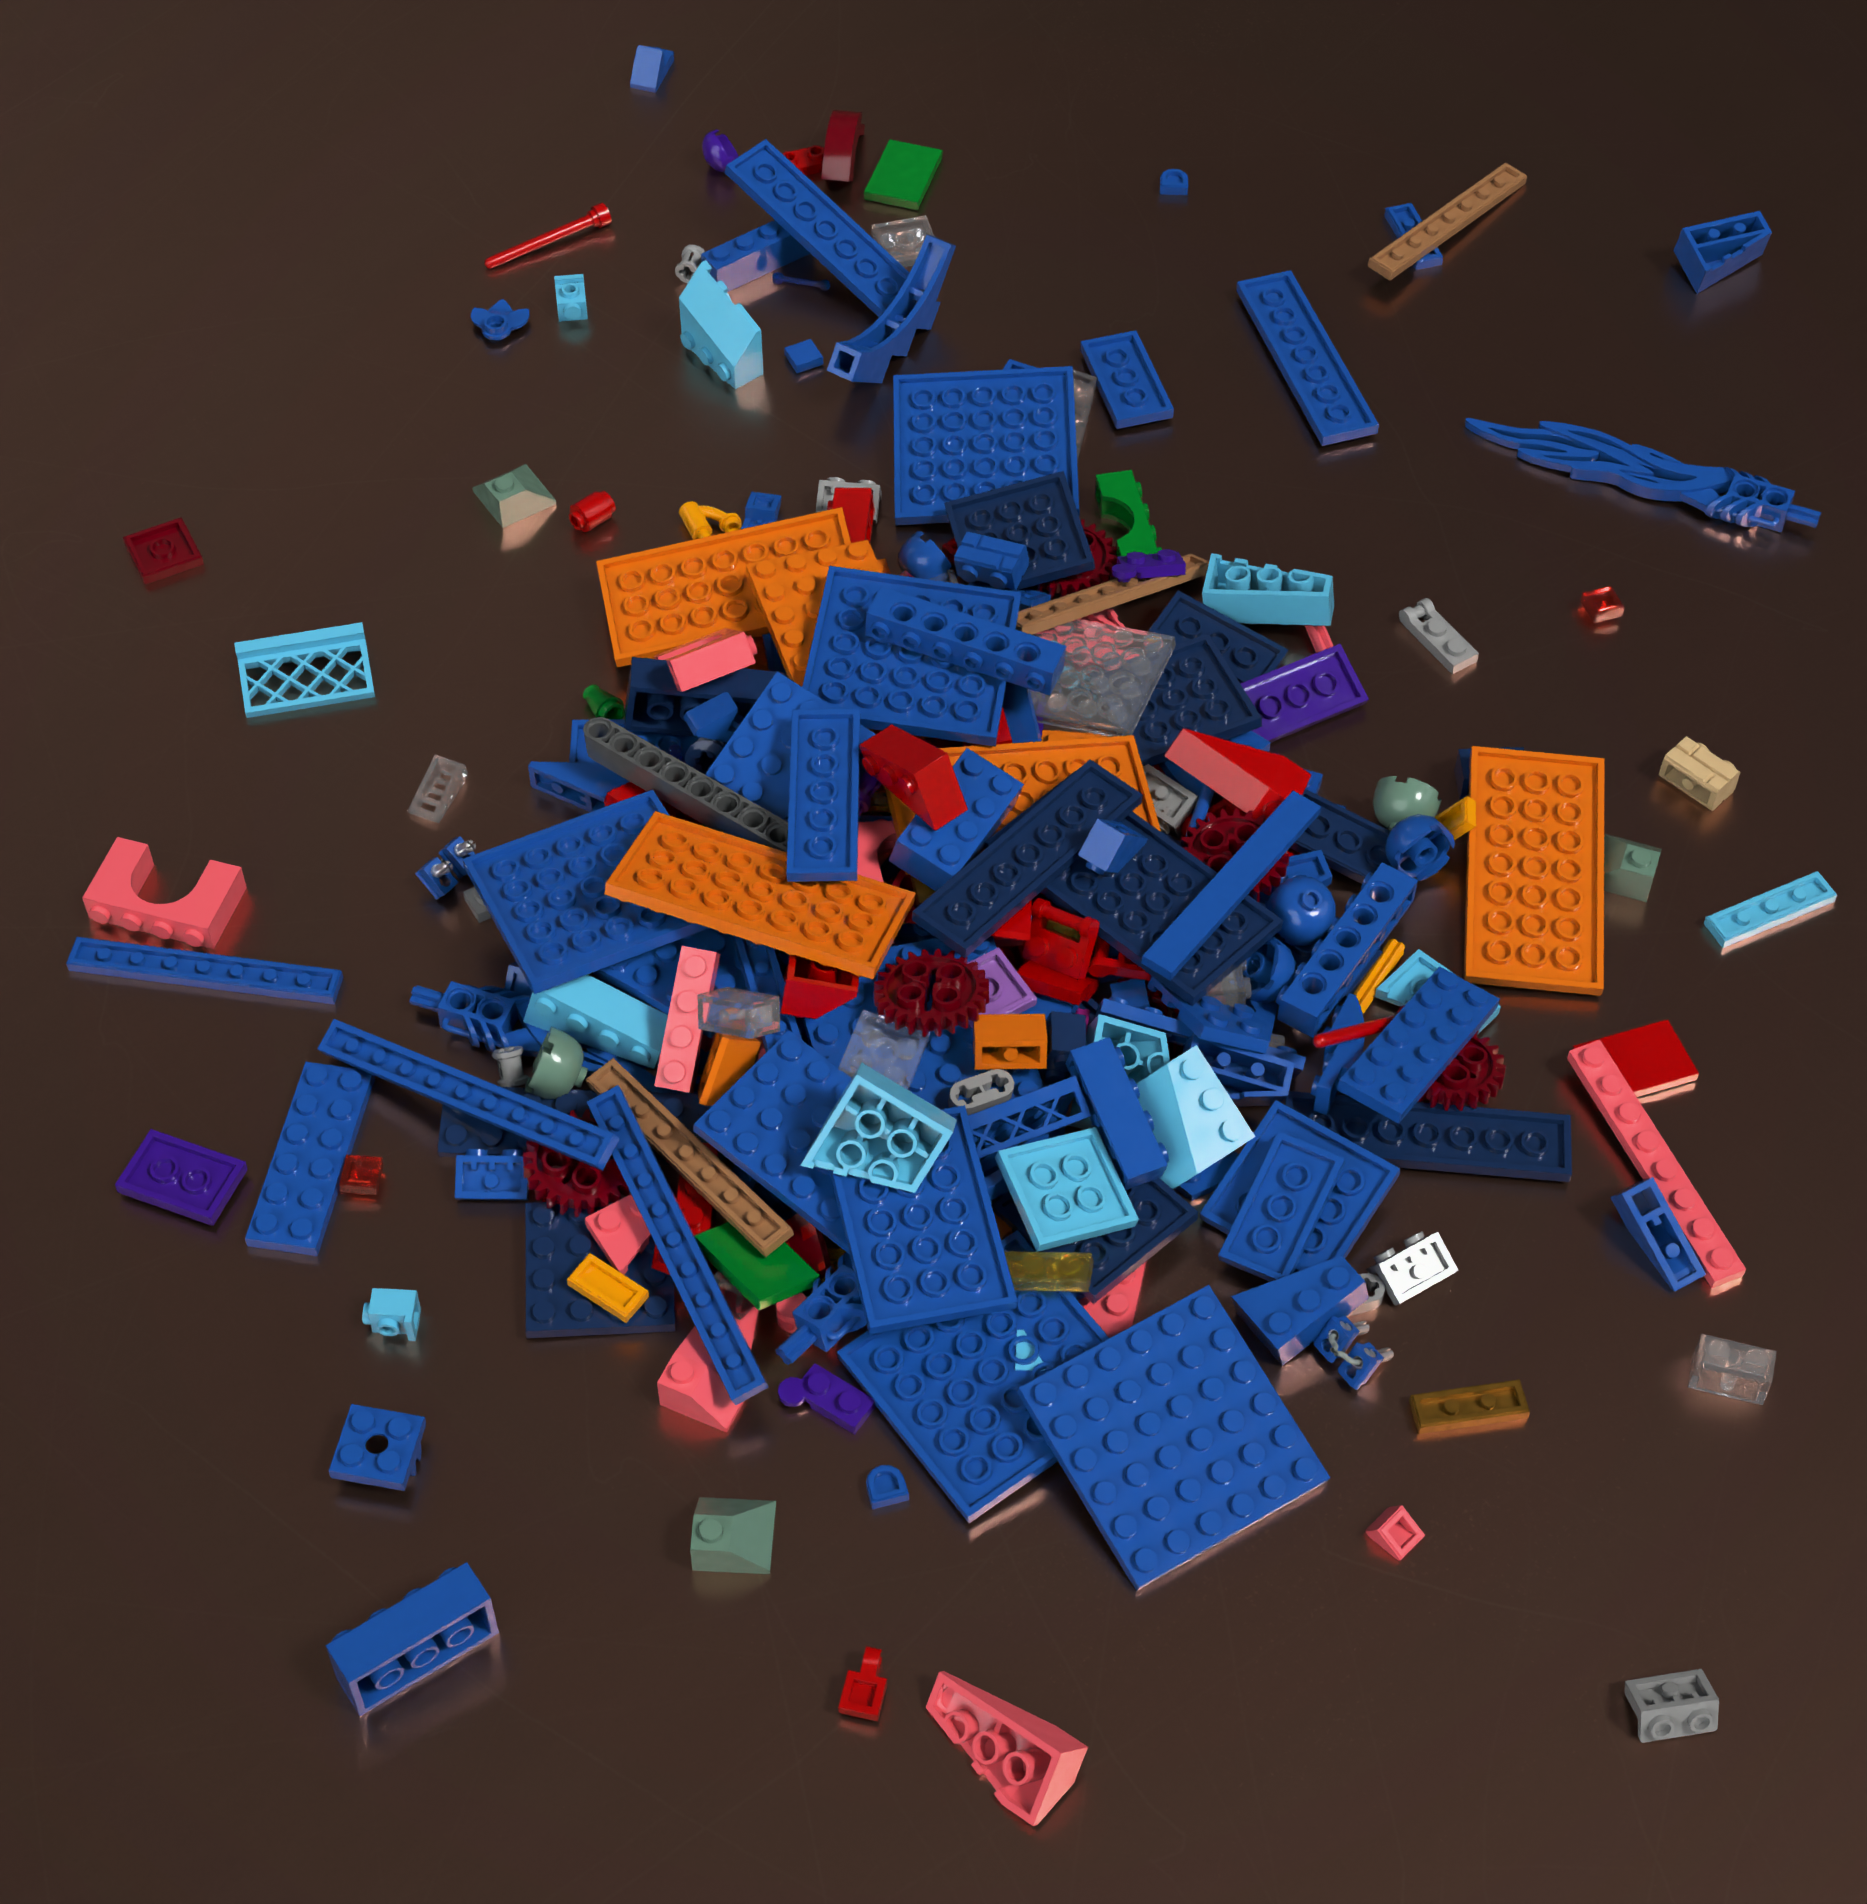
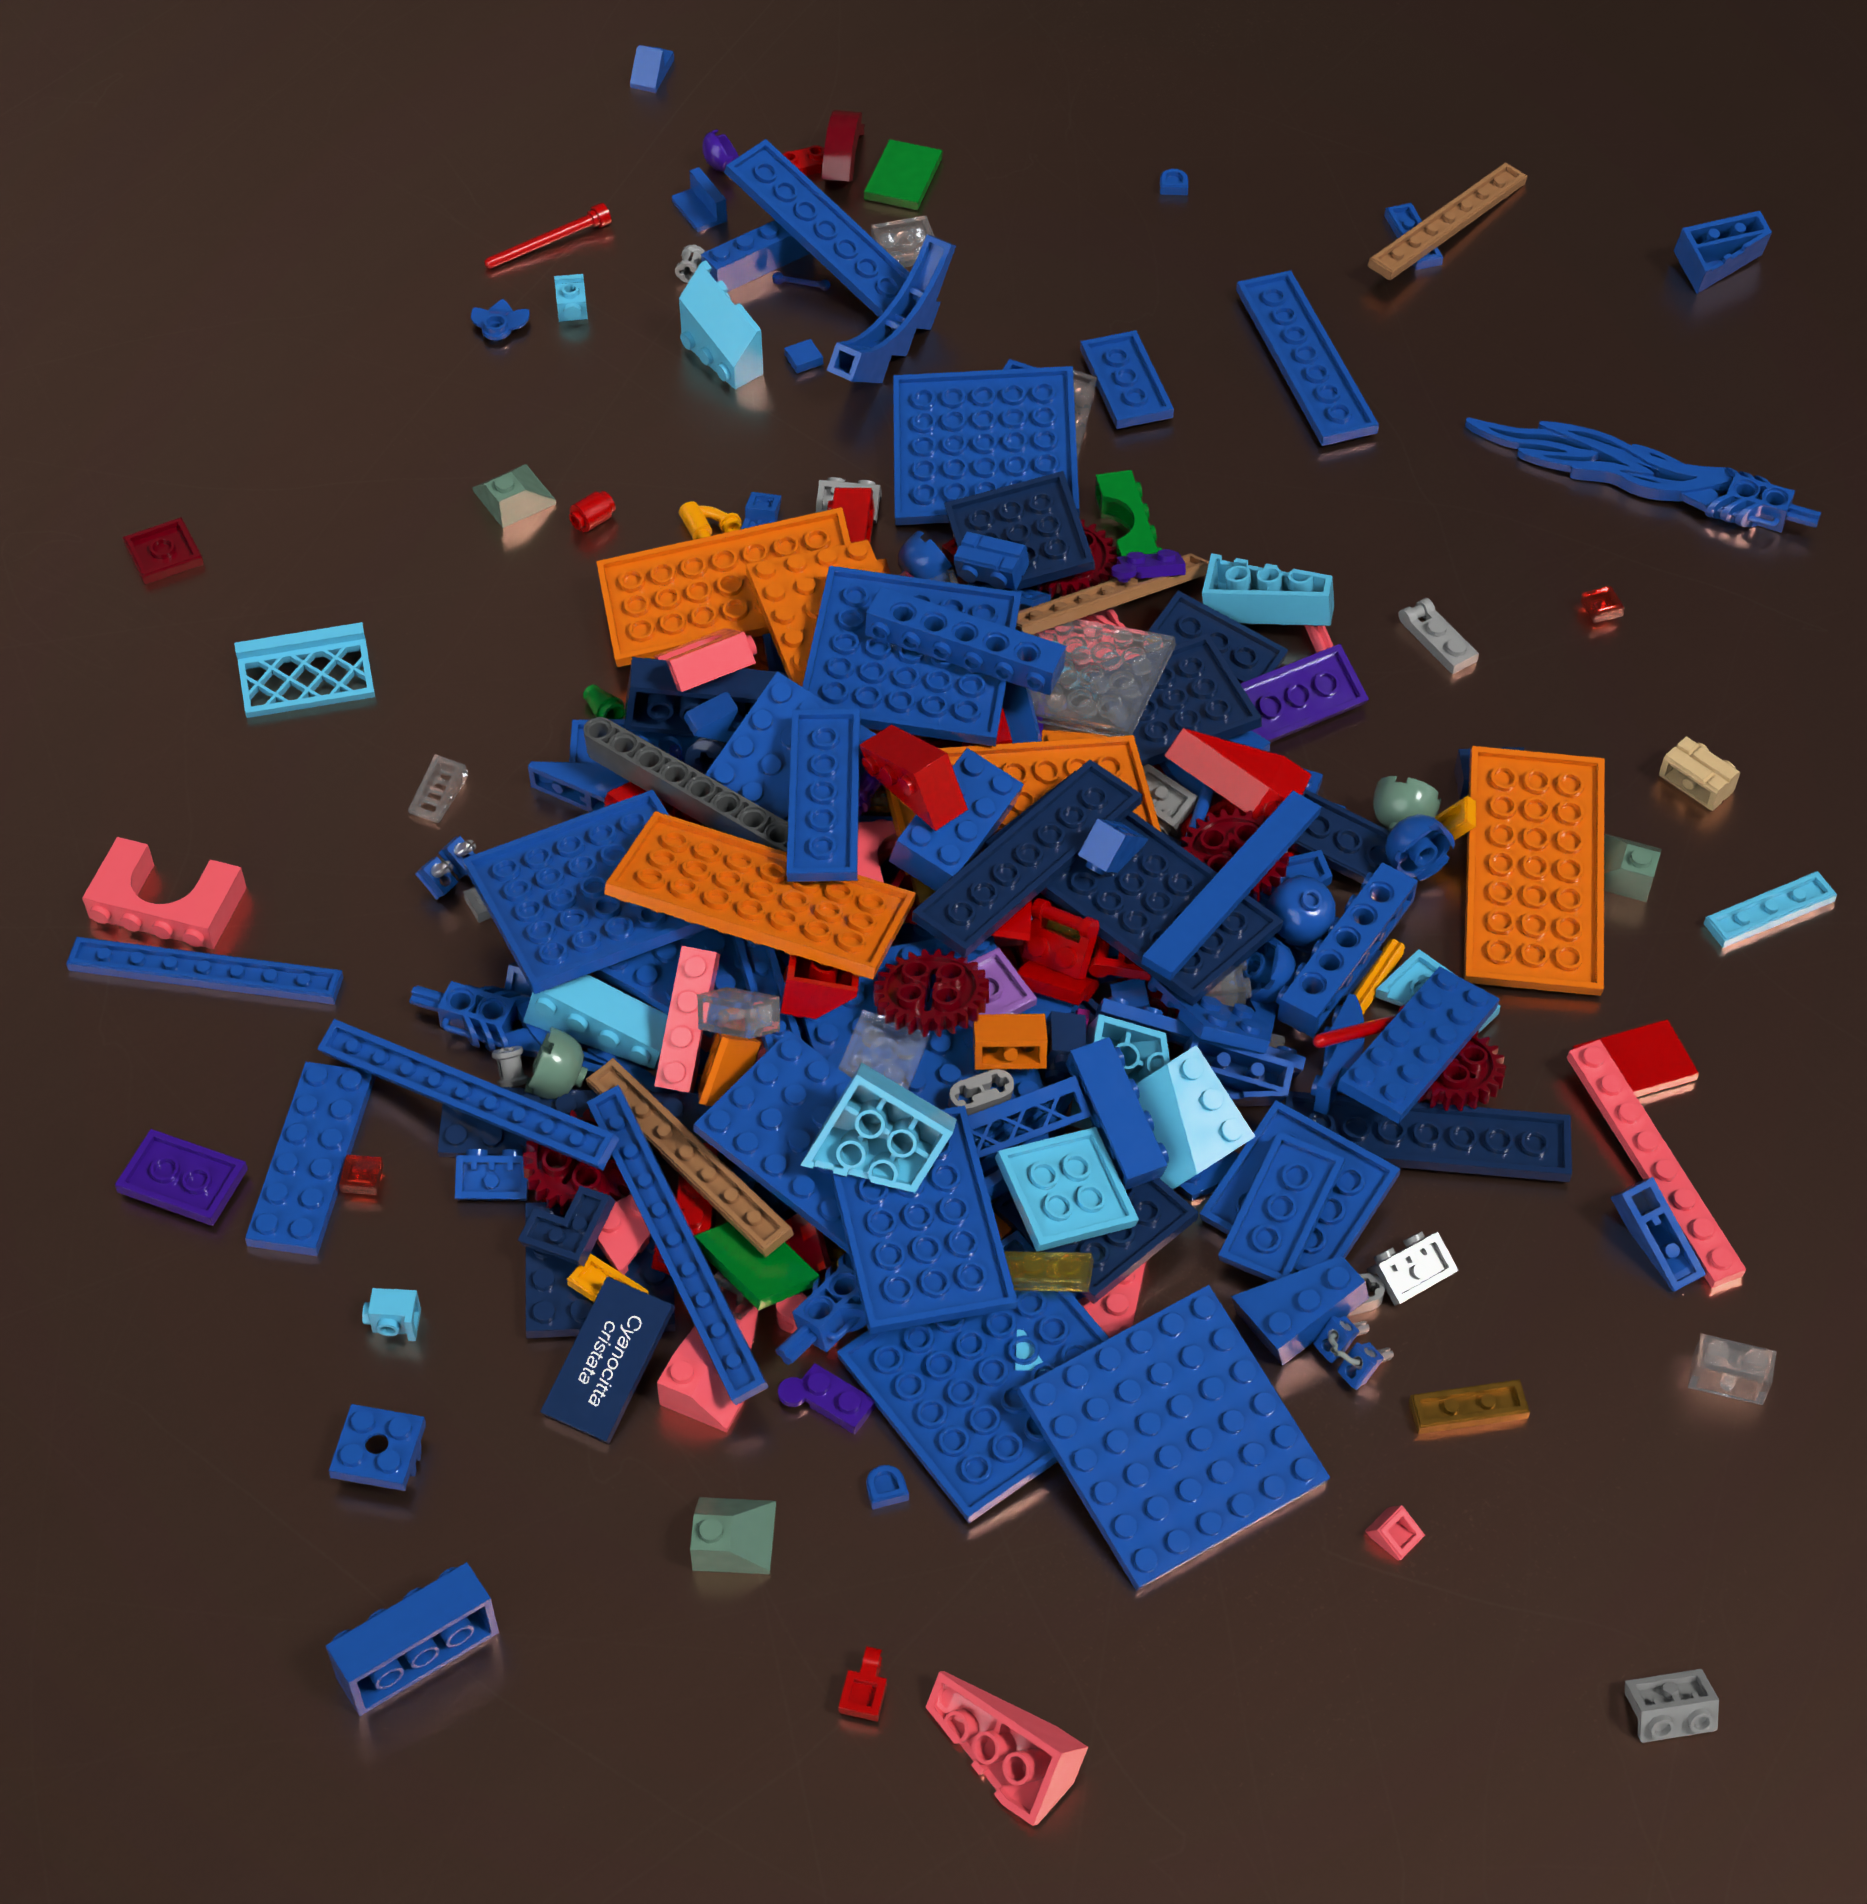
none -> dark blue plate [518,1186,616,1267]
none -> dark blue tile [540,1276,675,1444]
none -> blue panel [672,167,728,232]

